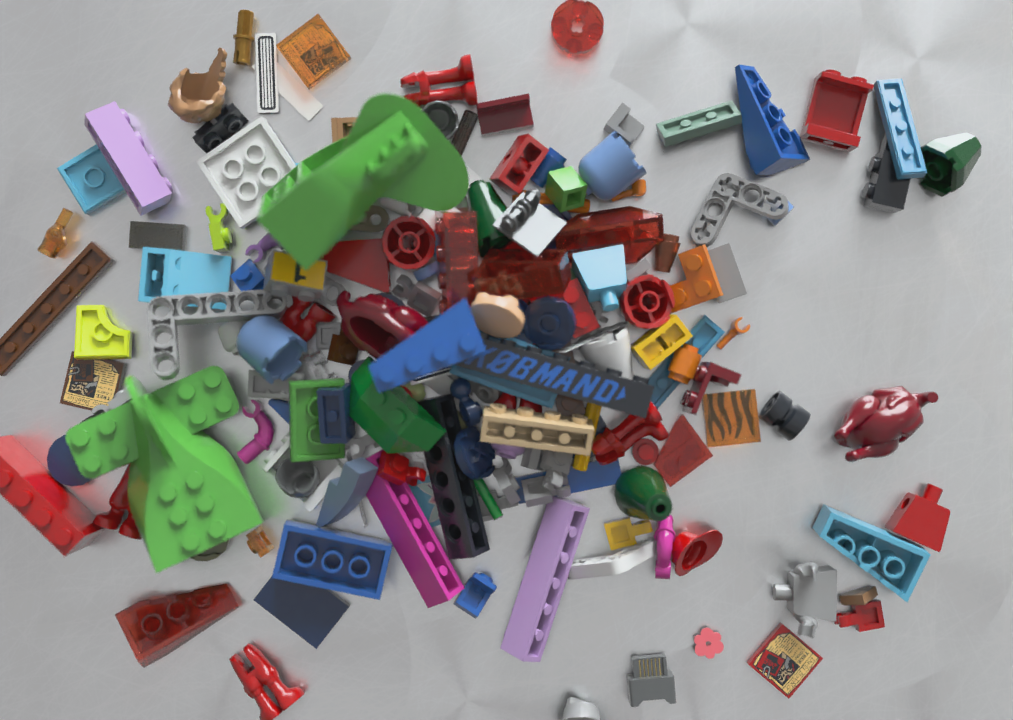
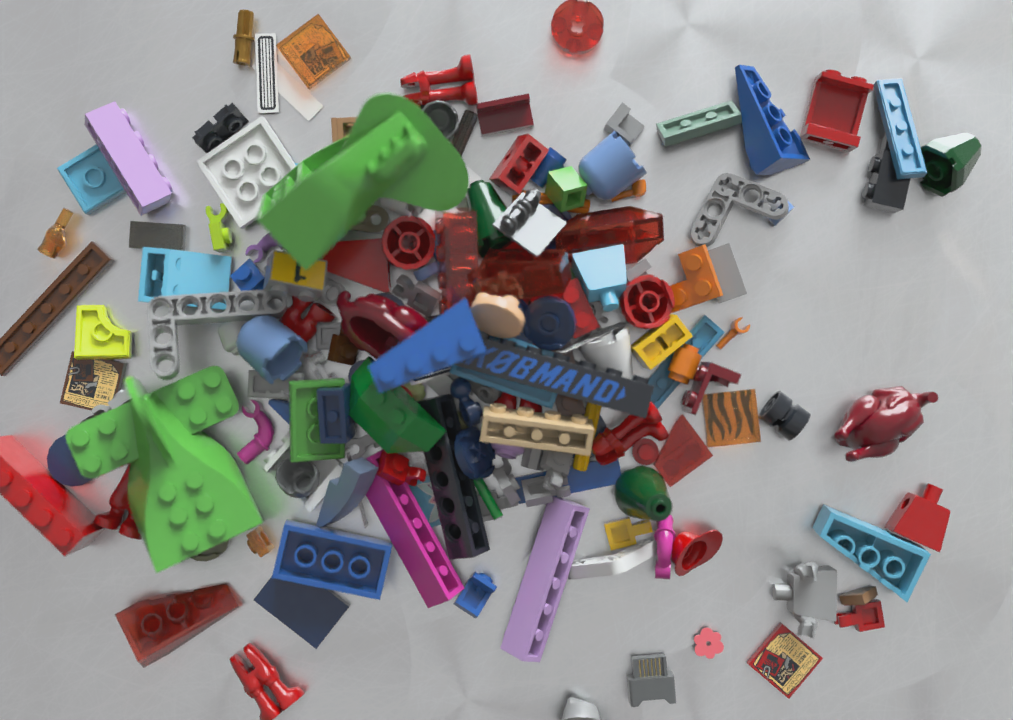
medium nougat hair [168,48,227,124] -> none
copper cone [654,233,681,273] -> none

